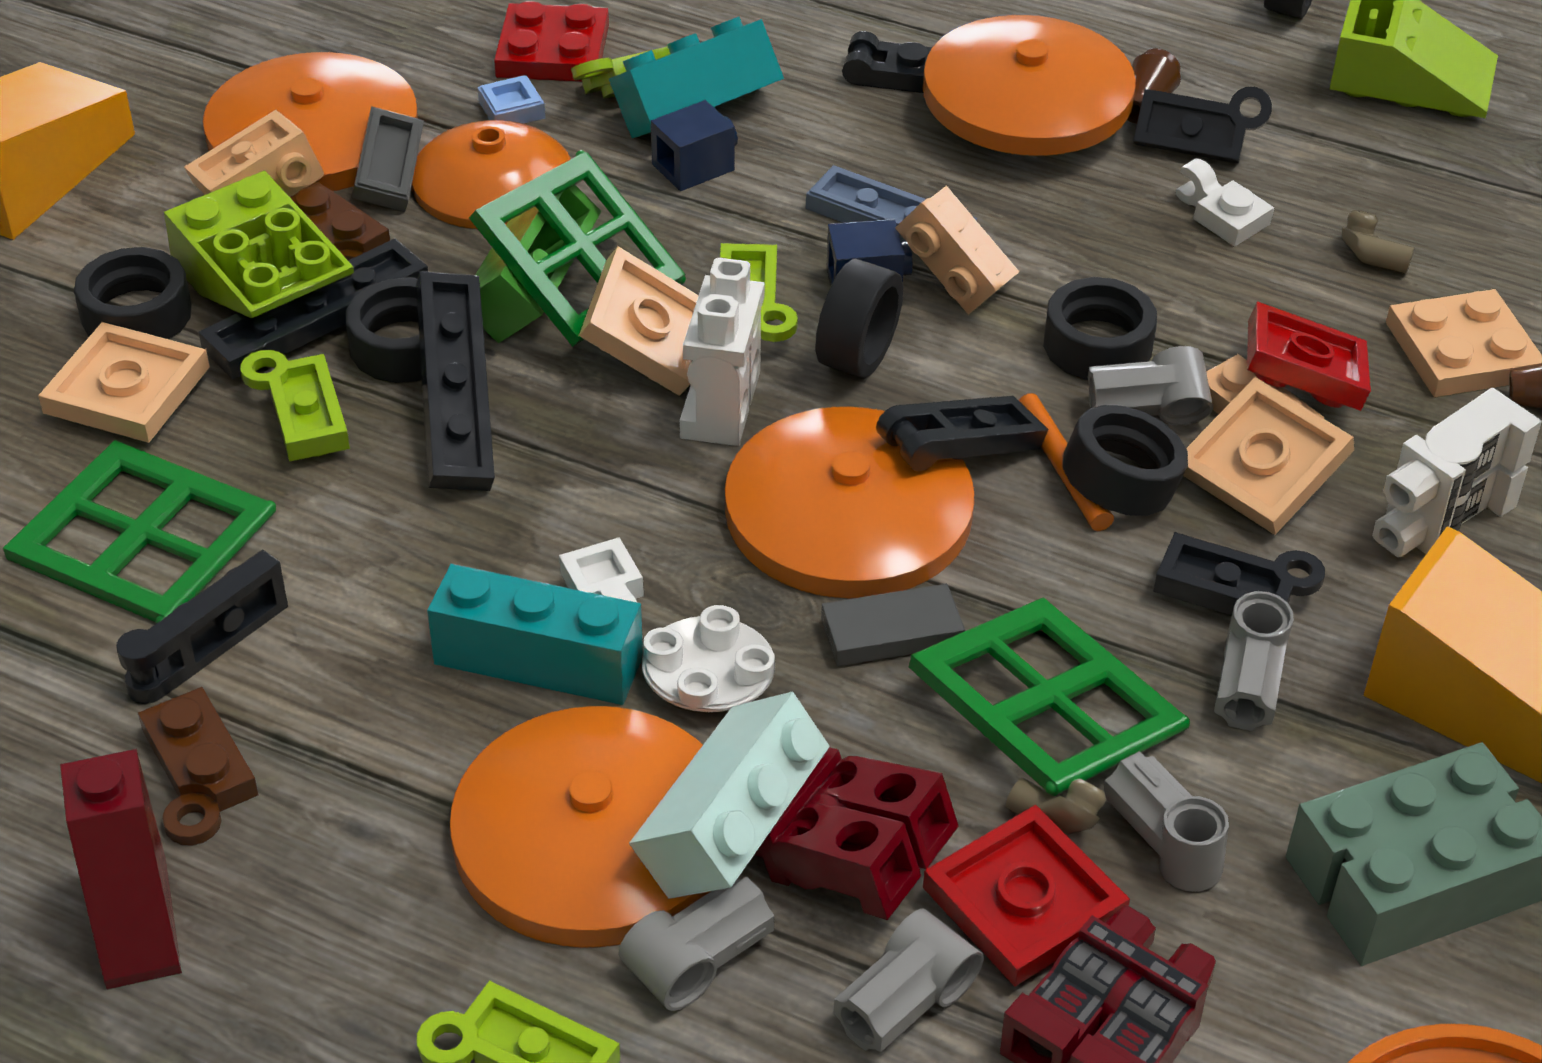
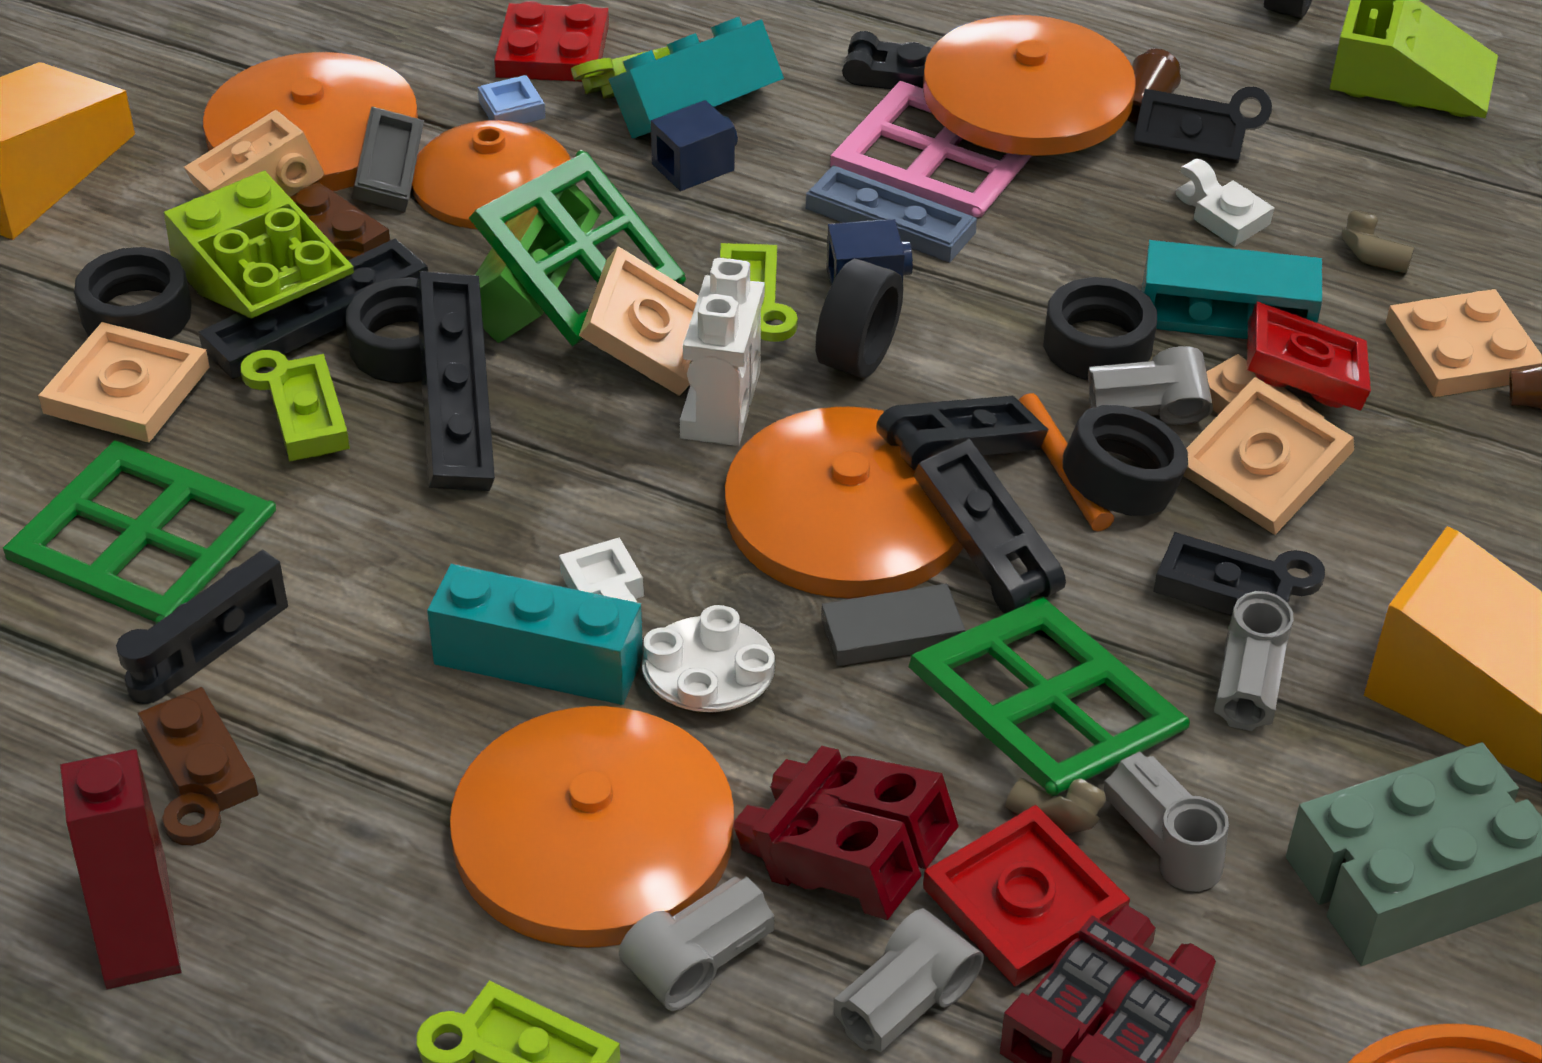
light aqua brick [629,692,830,899] -> none
light nougat bracket [895,185,1019,315] -> none
white hips [1372,387,1542,557] -> none
none -> bright pink window [830,81,1032,218]
none -> black plate [913,439,1066,614]
none -> teal brick [1142,240,1322,339]

